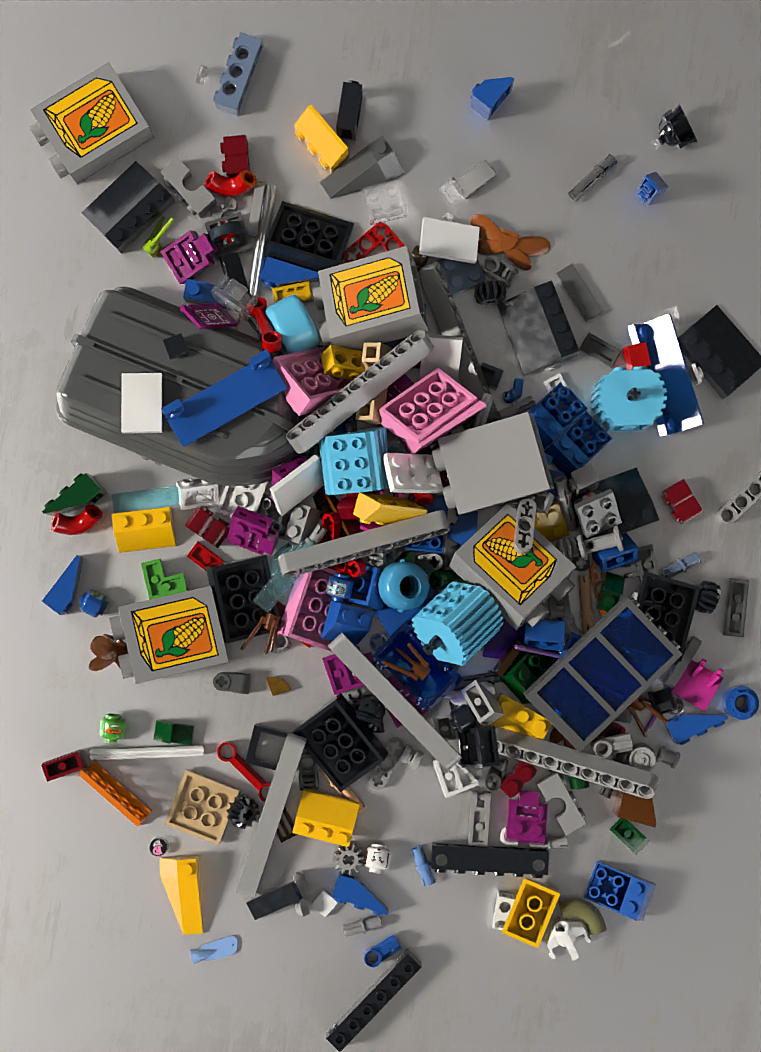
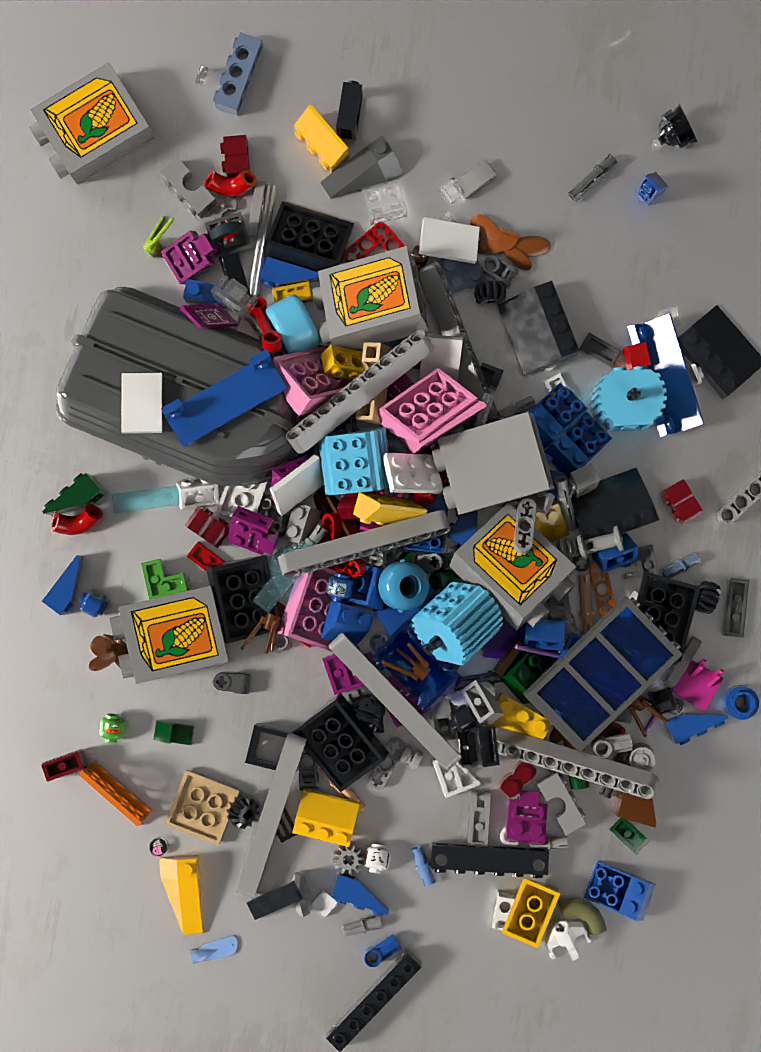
black slope [81,161,175,253] -> none
white axle [90,745,205,760] -> none
yellow slope [112,507,176,553] -> none
black tile [163,333,189,360] -> none
red piece [217,741,272,802] -> none
pearl gold tile [266,677,291,696] -> none
blue slope [470,77,514,120] -> none
dark grey piece [478,759,508,792] -> none
blue arm [502,378,524,403] -> none
dark grey tile [556,264,603,322] -> none
dark grey plate [574,489,622,538] -> none
dark green slope [595,572,625,612] -> none
light grey bush [656,746,681,769] -> none

